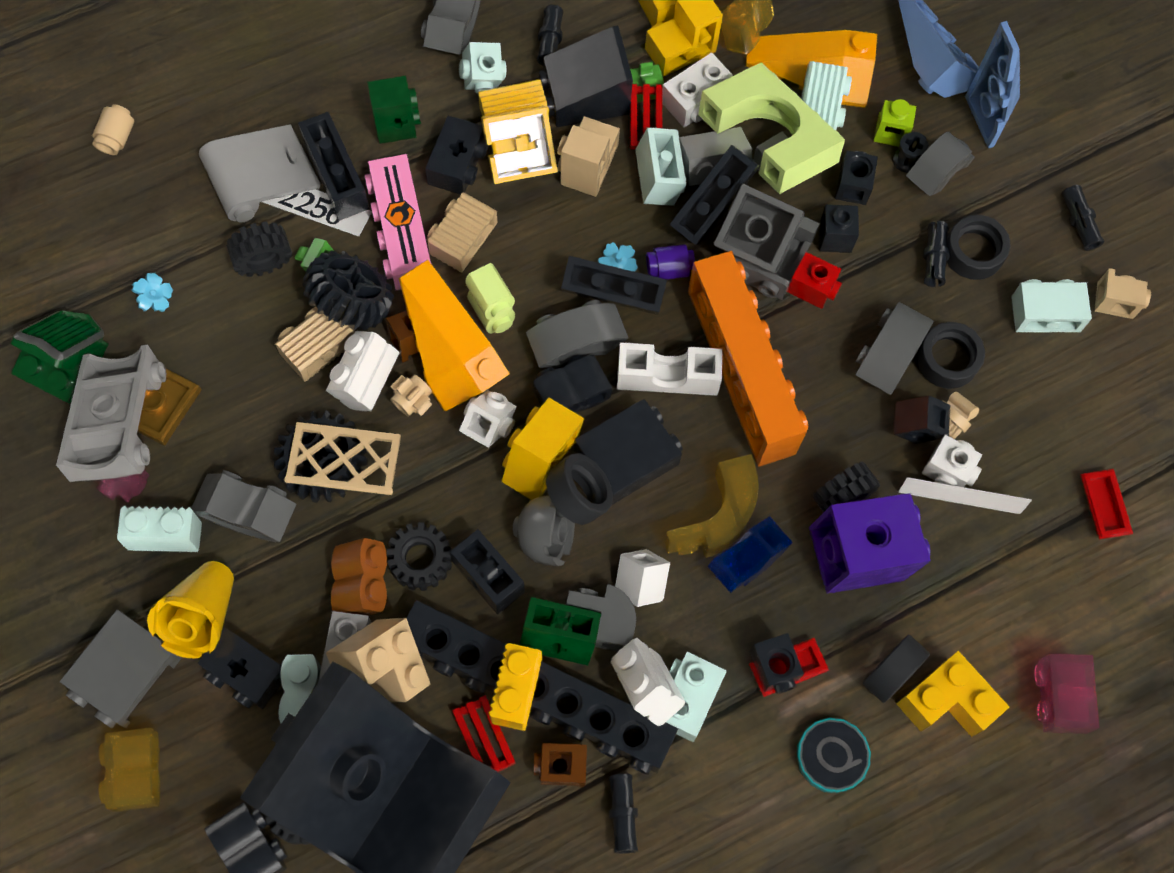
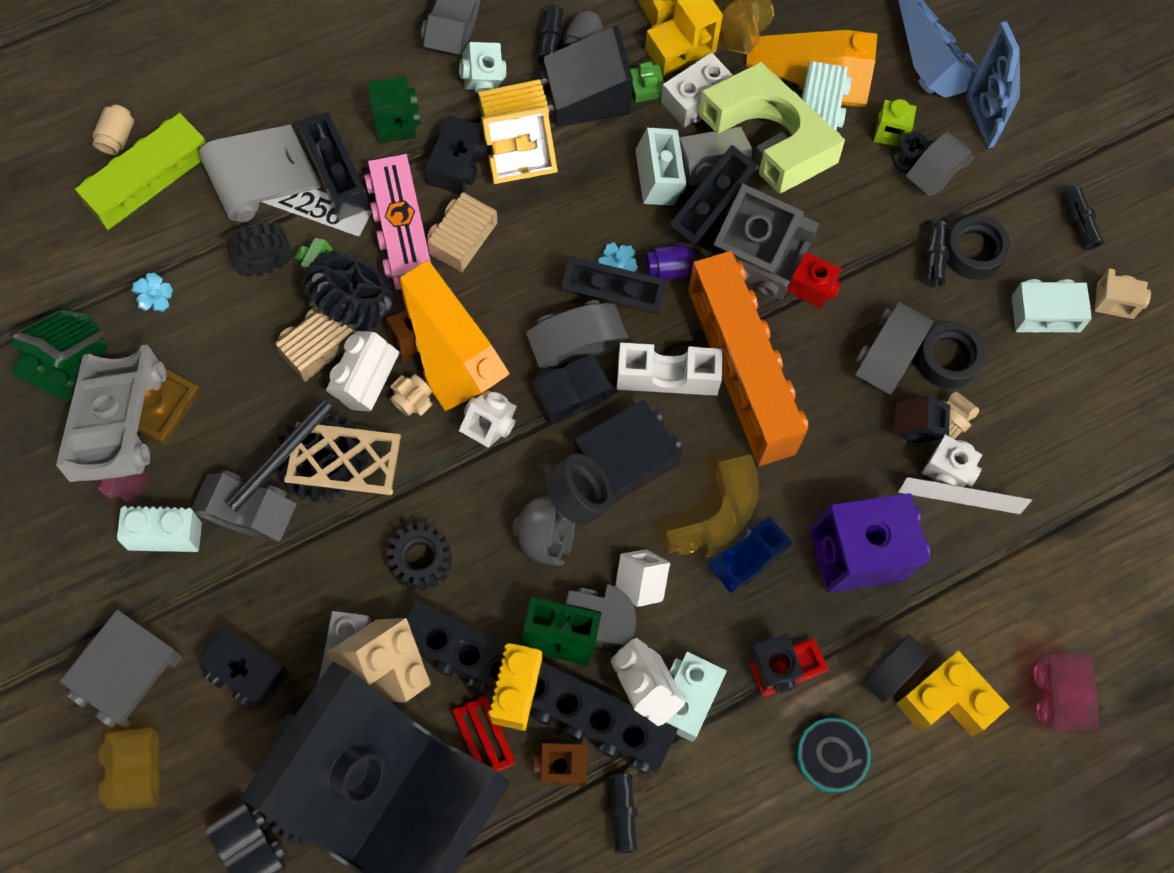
yellow cone [147,561,234,659] -> none
light aqua brick [279,654,321,723] -> none
dark orange brick [331,538,387,616] -> none
black brick [450,529,525,615] -> none
yellowish green brick [466,263,515,334] -> none
yellow brick [502,398,584,500] -> none
tan brick [557,116,620,197] -> none
red tile [630,84,662,149] -> none
black tyre [813,462,881,513] -> none
black brick [819,204,859,253] -> none
black brick [835,150,878,205] -> none
red tile [1080,469,1133,540] -> none
none -> lime brick [75,113,206,230]
none -> black bar [226,399,333,512]
none -> dark grey brick [562,11,603,48]

